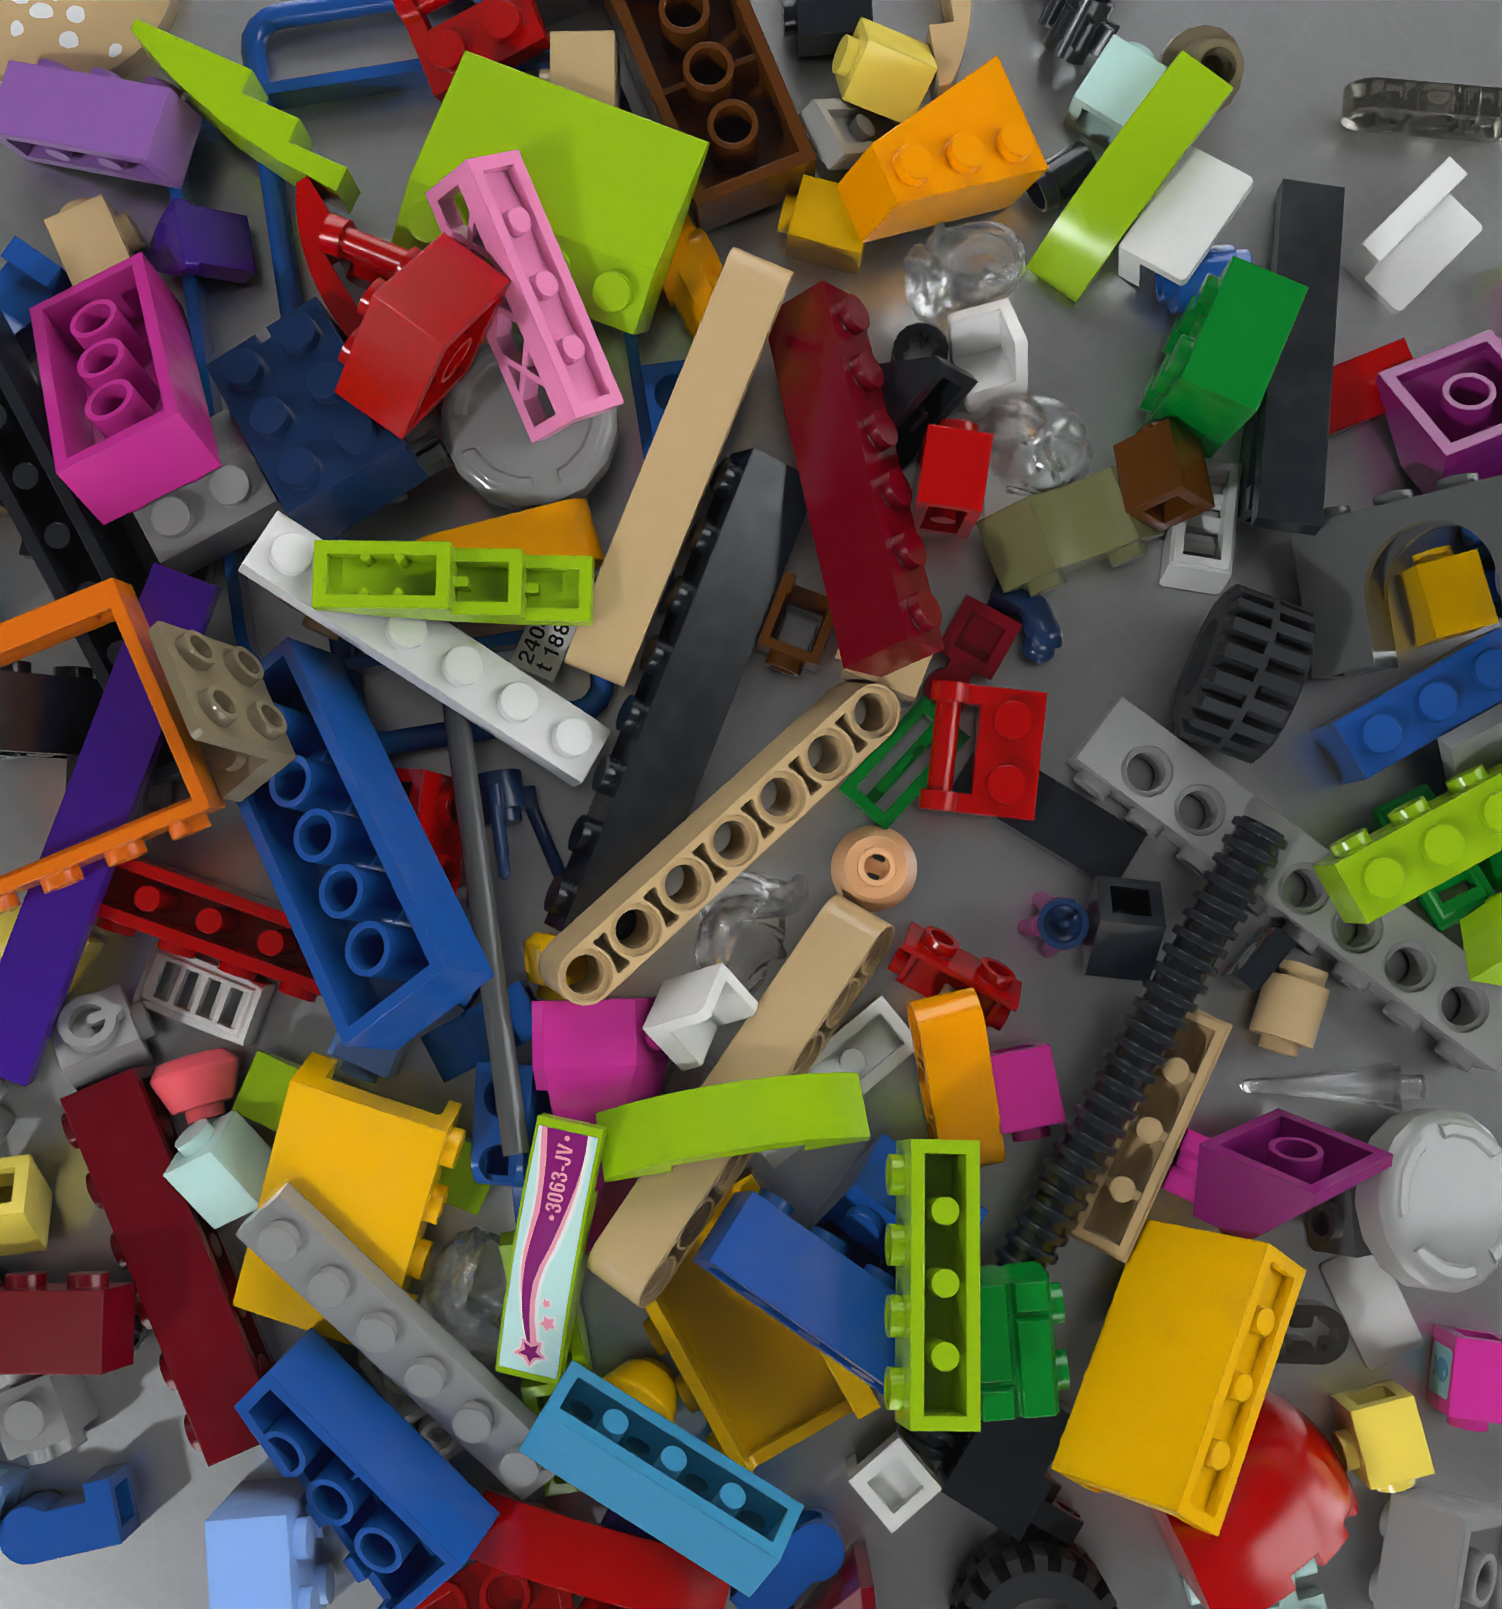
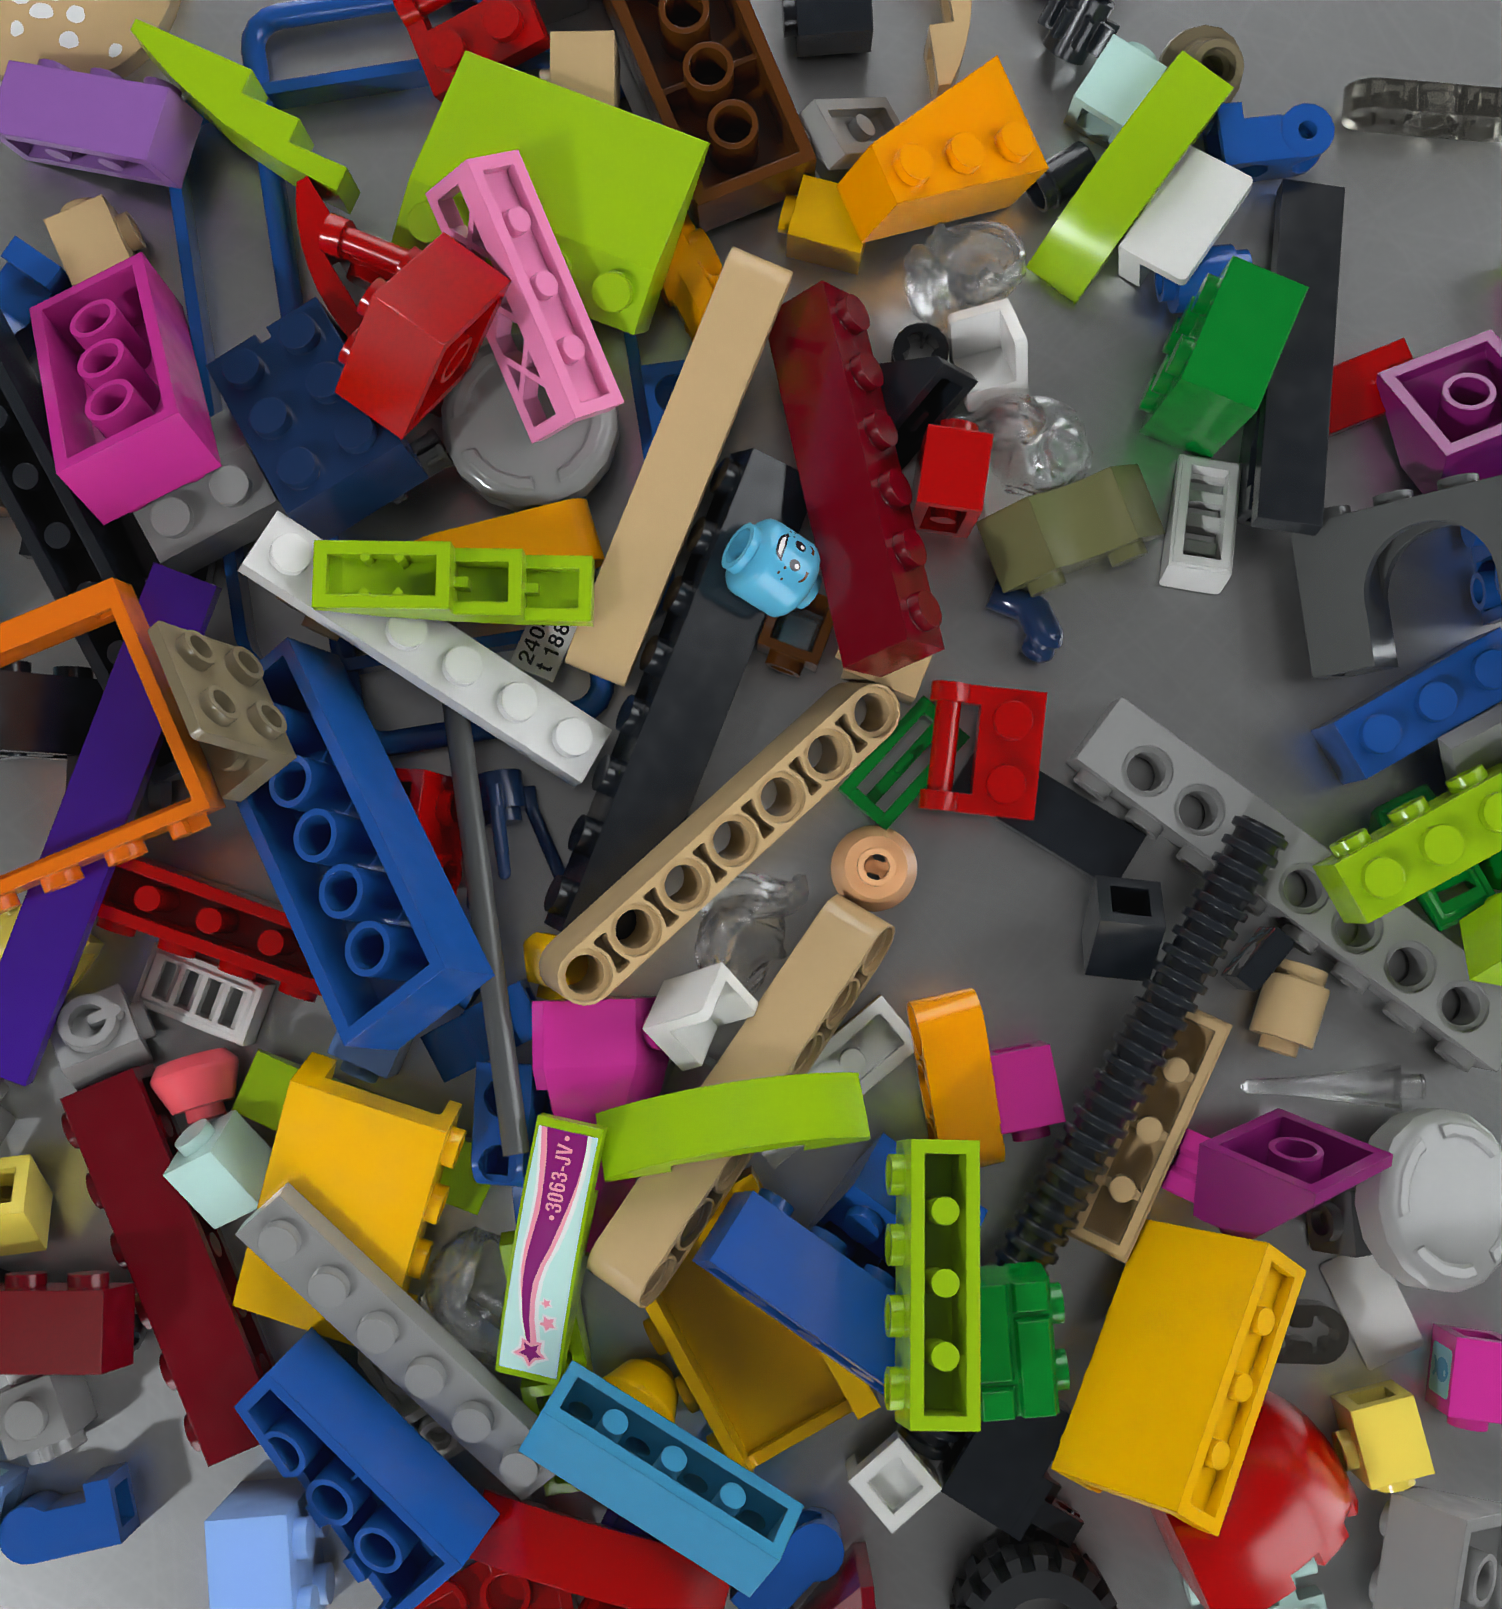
dark purple tile [147,197,256,284] -> none
light yellow brick [832,17,938,123] -> none
red hinge [887,921,1022,1031] -> none
dark red plate [923,593,1022,712] -> none
dark blue piece [1017,892,1089,958] -> none
reddish brown brick [1113,418,1215,533] -> none
black tyre [1172,584,1316,764] -> none
white panel [1342,156,1483,315] -> none
yellow brick [1394,545,1499,648] -> none
none -> medium azure head [722,518,822,617]
none -> blue leg [1202,101,1335,182]

